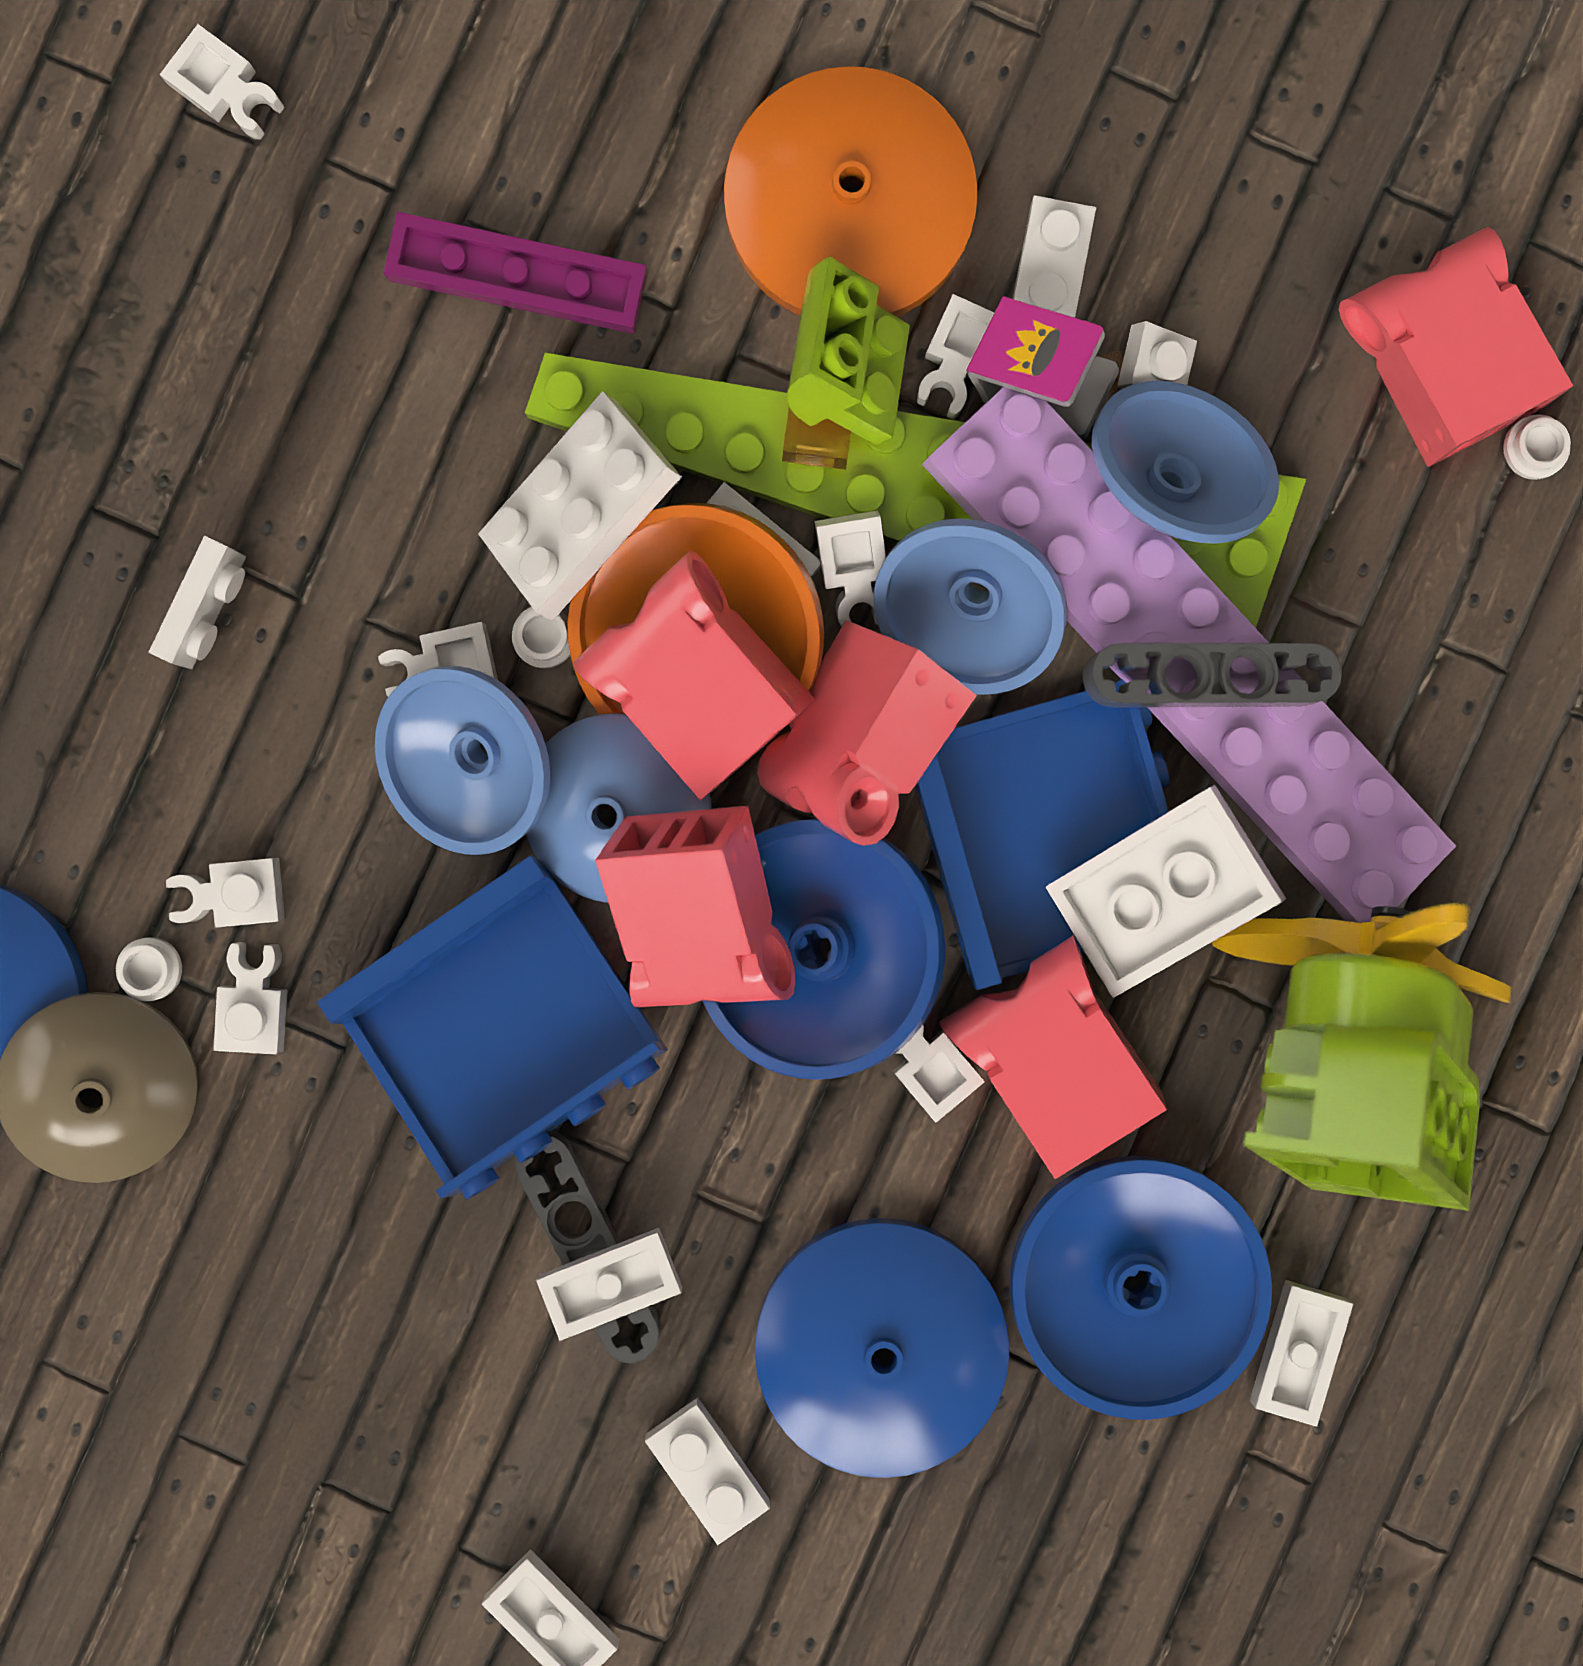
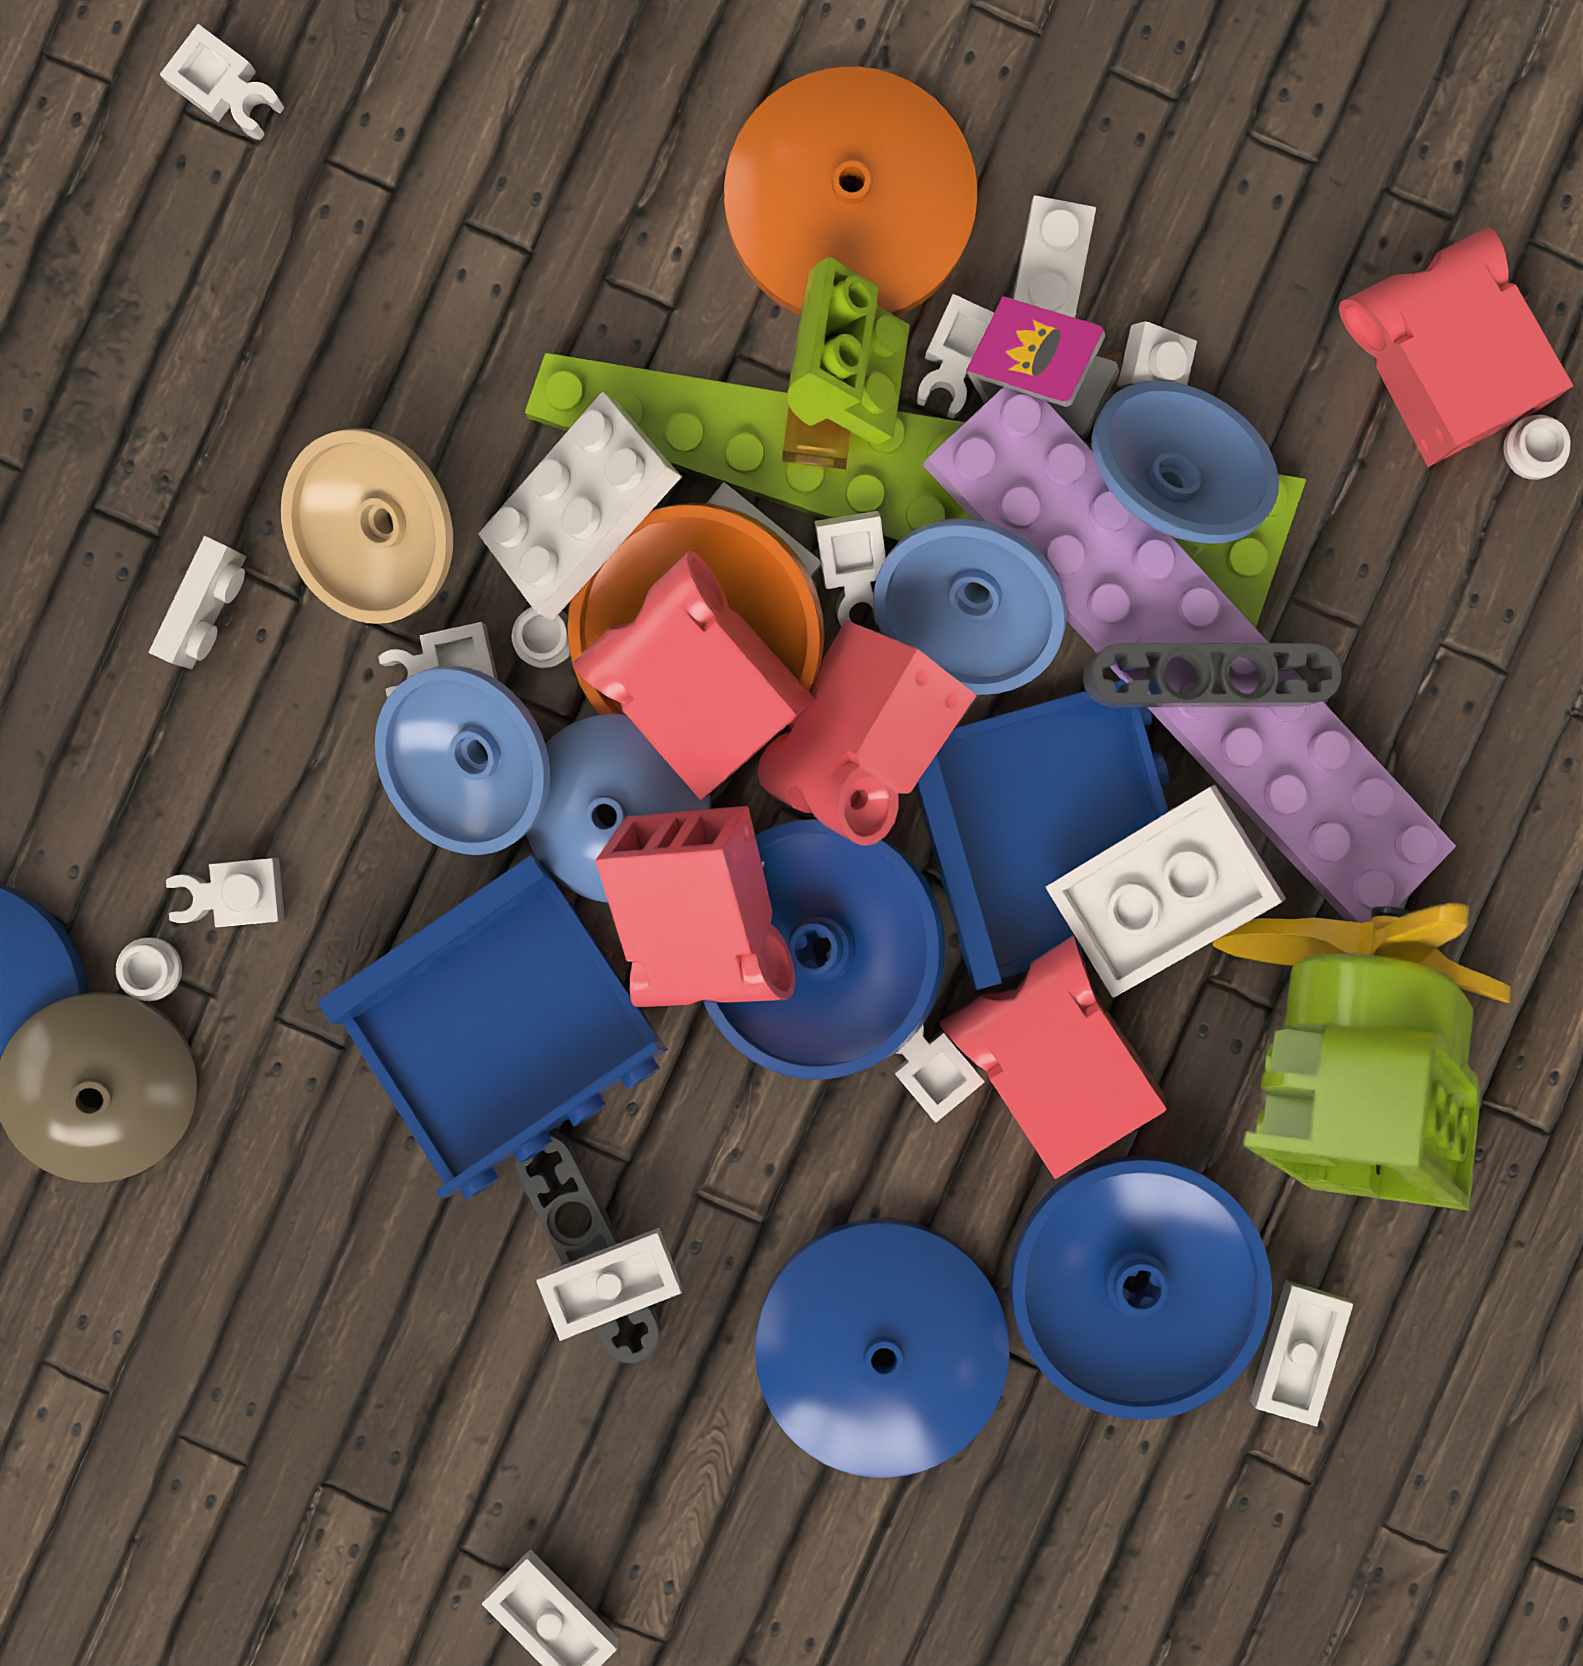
white plate [213,942,287,1054] -> none
magenta plate [383,211,648,334] -> none
white plate [645,1397,770,1545] -> none
none -> tan dish [281,428,453,624]

